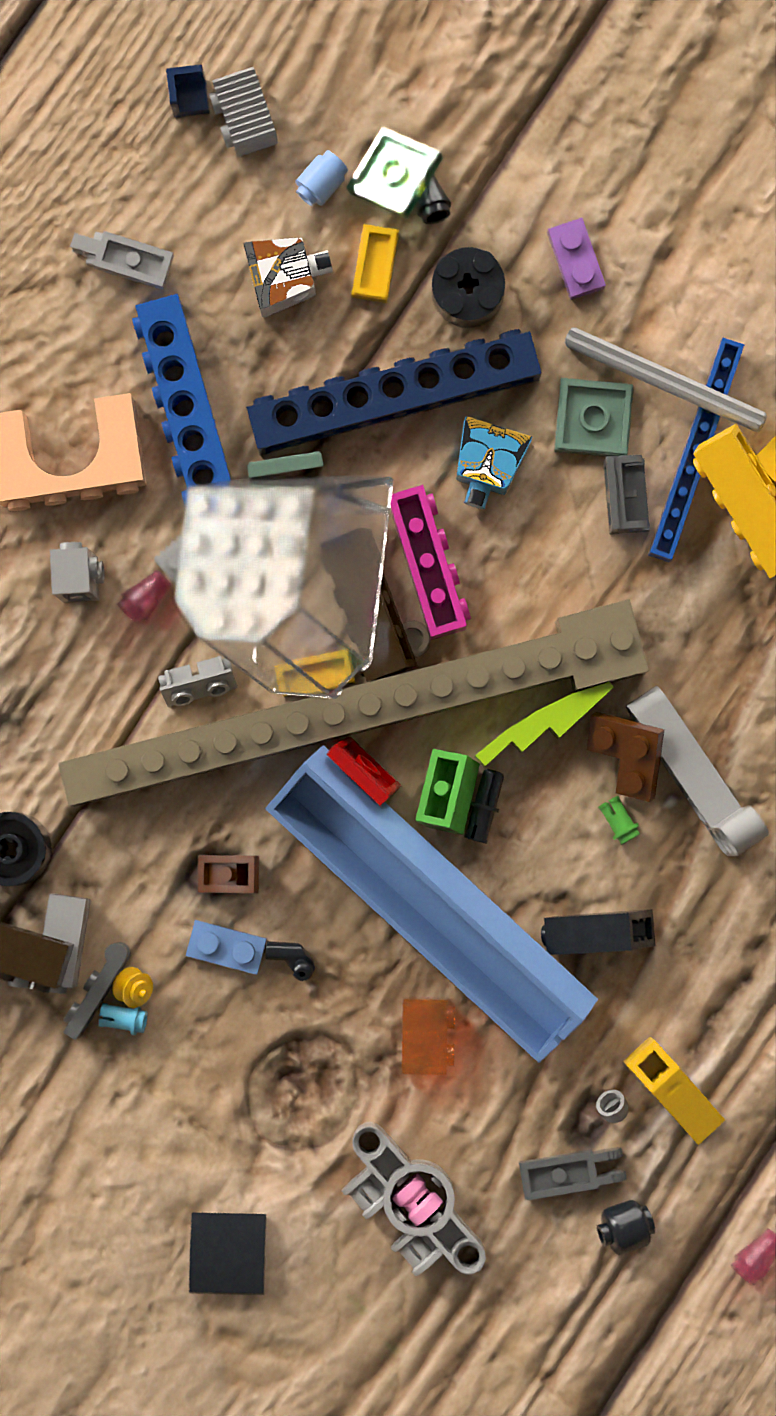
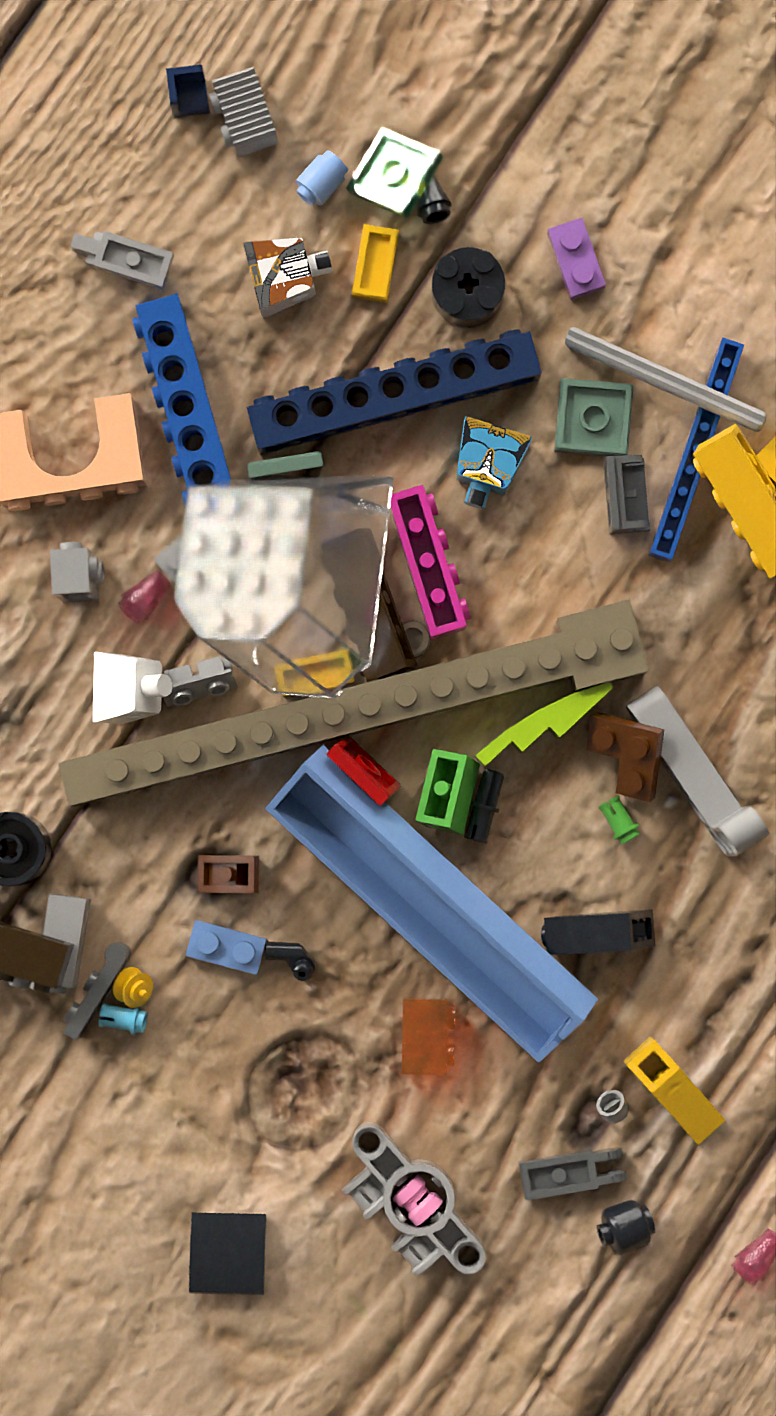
none -> white torso [93,652,172,724]

